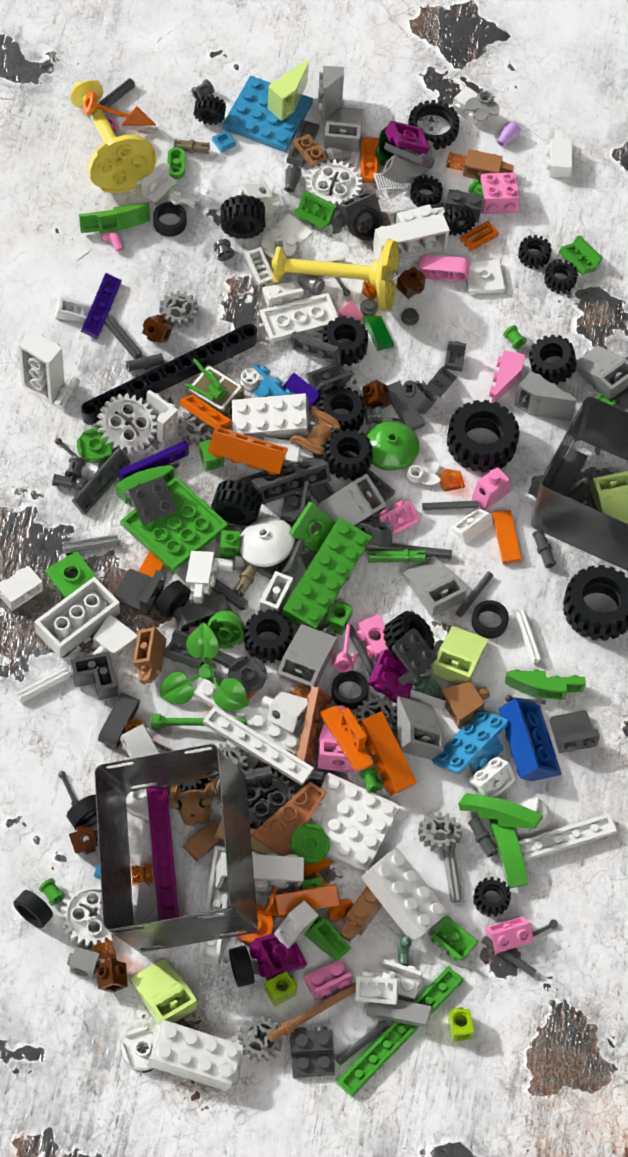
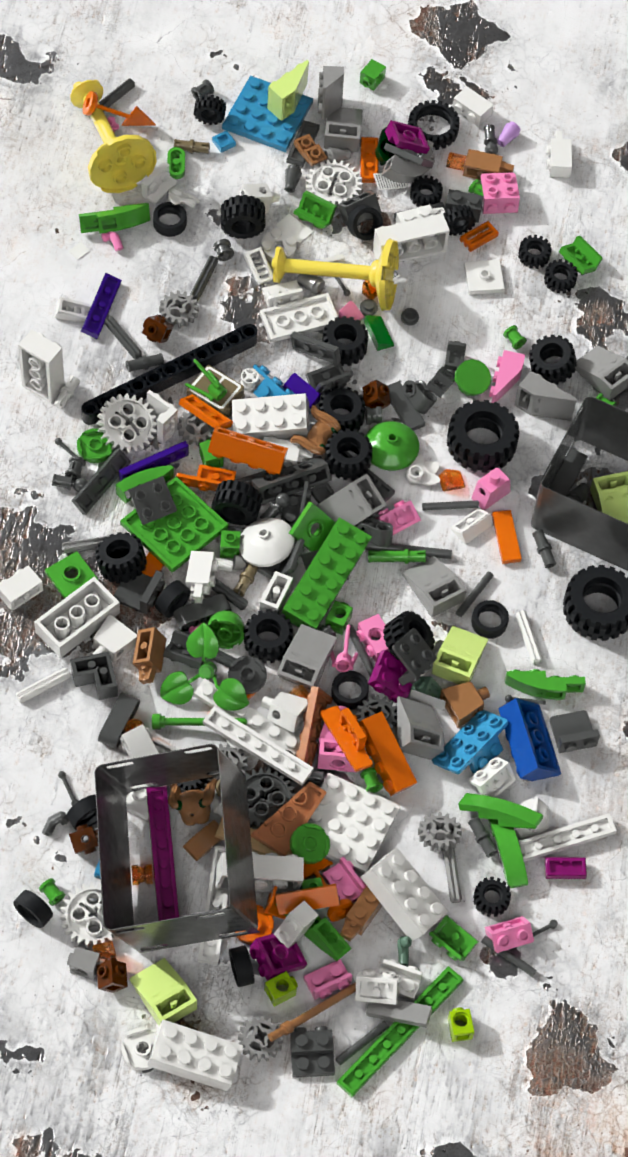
dark grey pin [243,765,273,784] -> none
reddish brown brick [396,267,426,299] -> none
bright pink beam [418,255,471,282] -> none
light grey plate [465,91,500,122] -> none
none -> dark grey arm [42,811,69,836]
none -> black tyre [95,532,147,584]
none -> orange bracket [176,464,236,491]
none -> dark grey axle [190,255,218,301]
none -> dark grey pin [260,493,290,519]
none -> bright pink bracket [322,857,367,903]
none -> bright green brick [360,59,386,91]
none -> bright green tile [455,359,491,396]
none -> dark grey pin [484,124,498,154]
none -> magenta plate [545,857,587,879]

